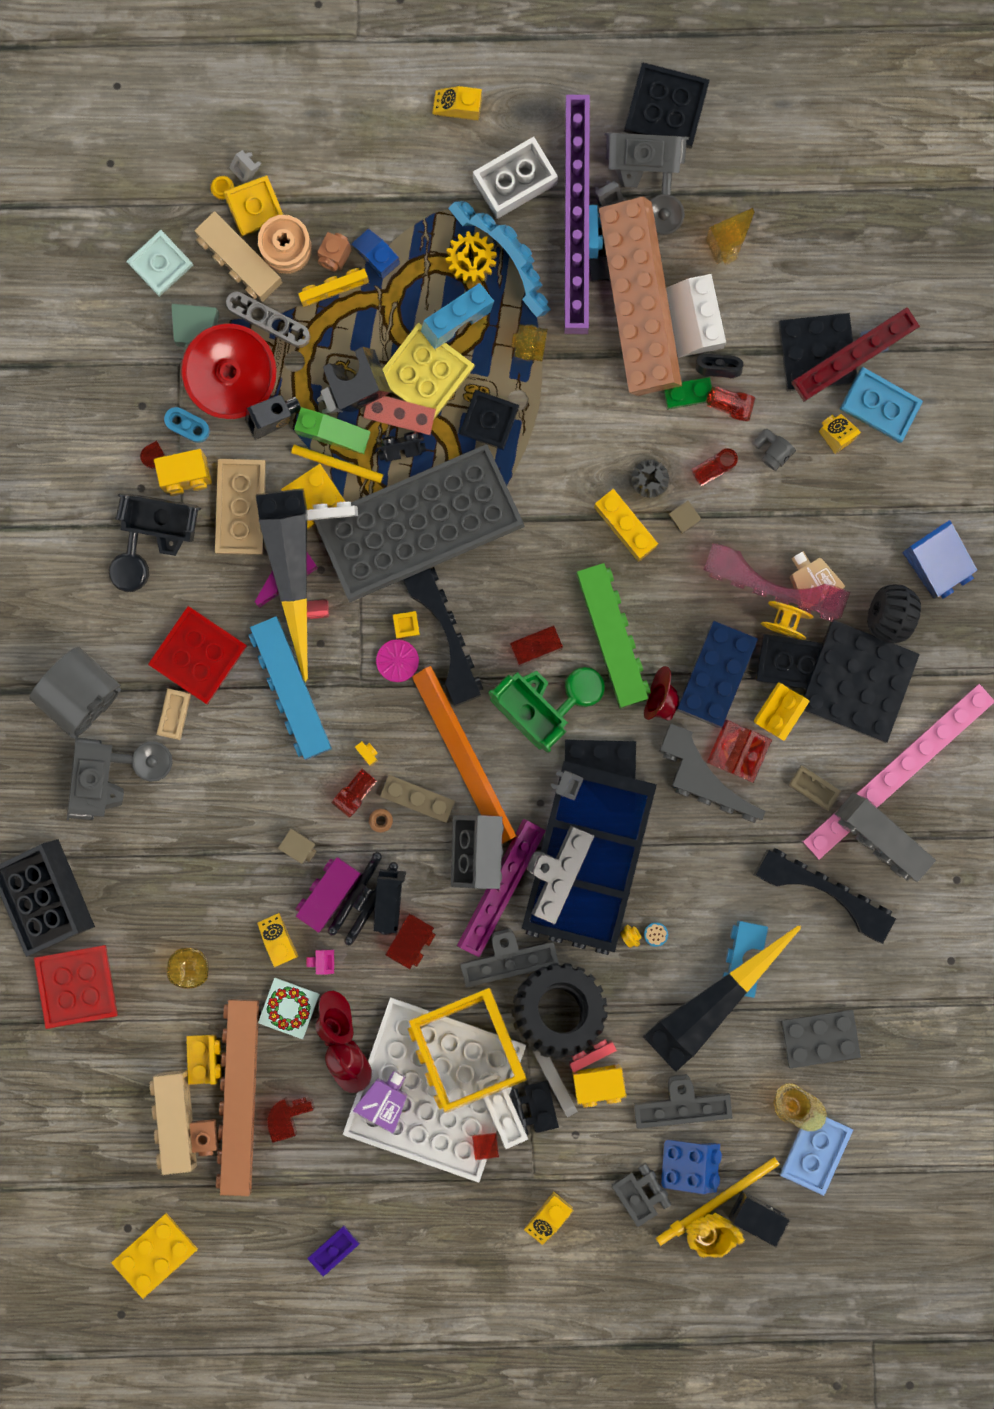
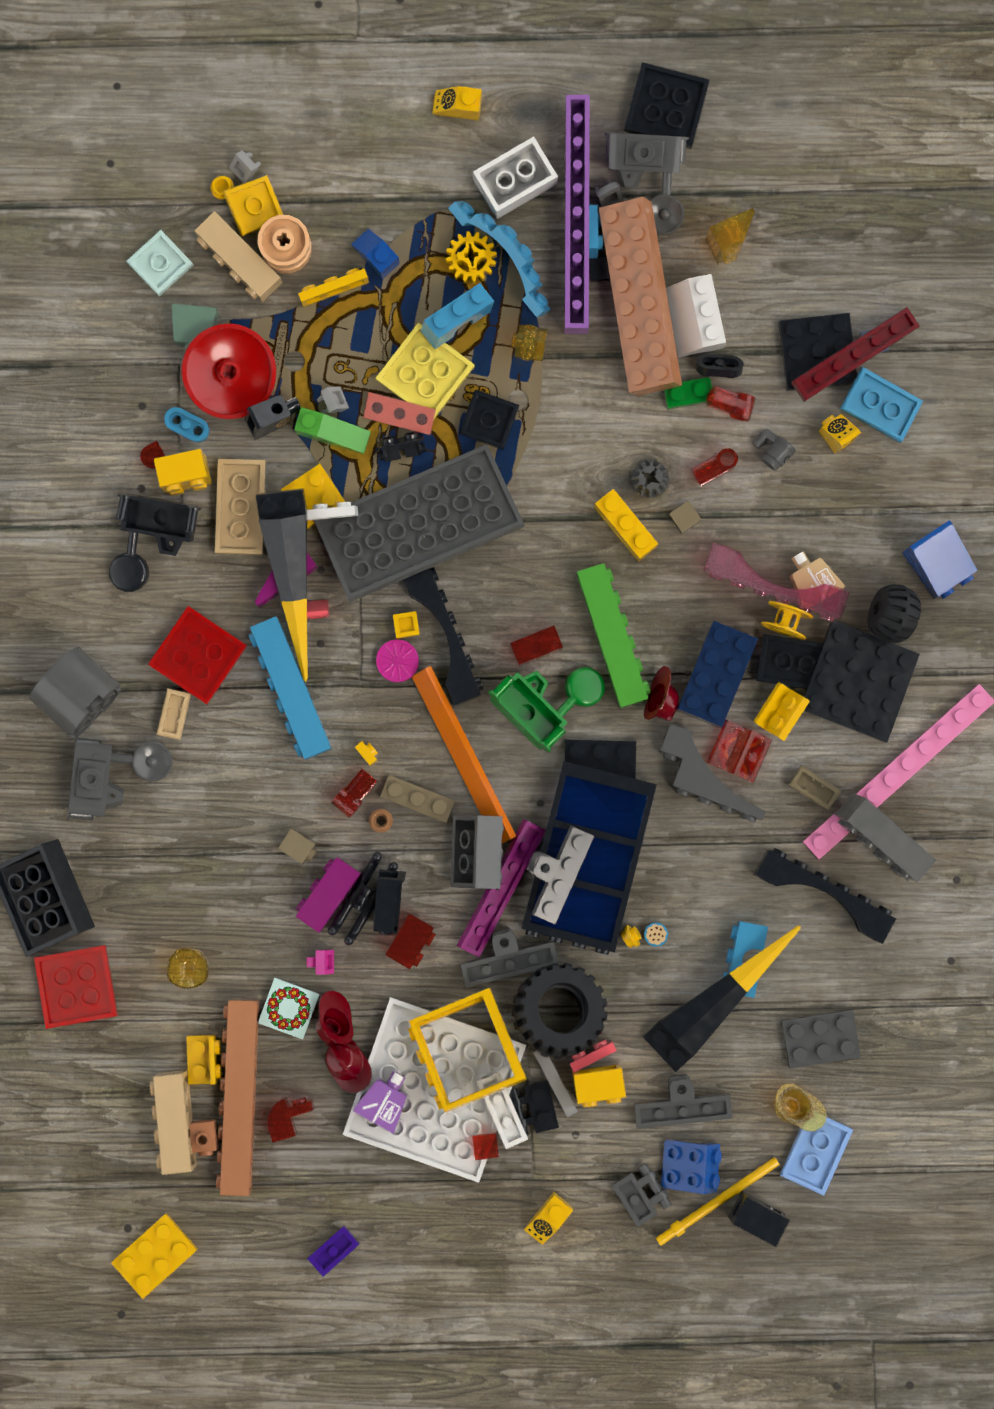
light grey beam [226,292,310,348] -> none
yellow slope [258,913,299,967] -> none
yellow bar [291,444,383,483] -> none
nougat brick [317,232,352,272] -> none
black piece [323,347,392,412] -> none
dark grey tile [551,771,584,800] -> none
yellow hair [686,1213,745,1258] -> none

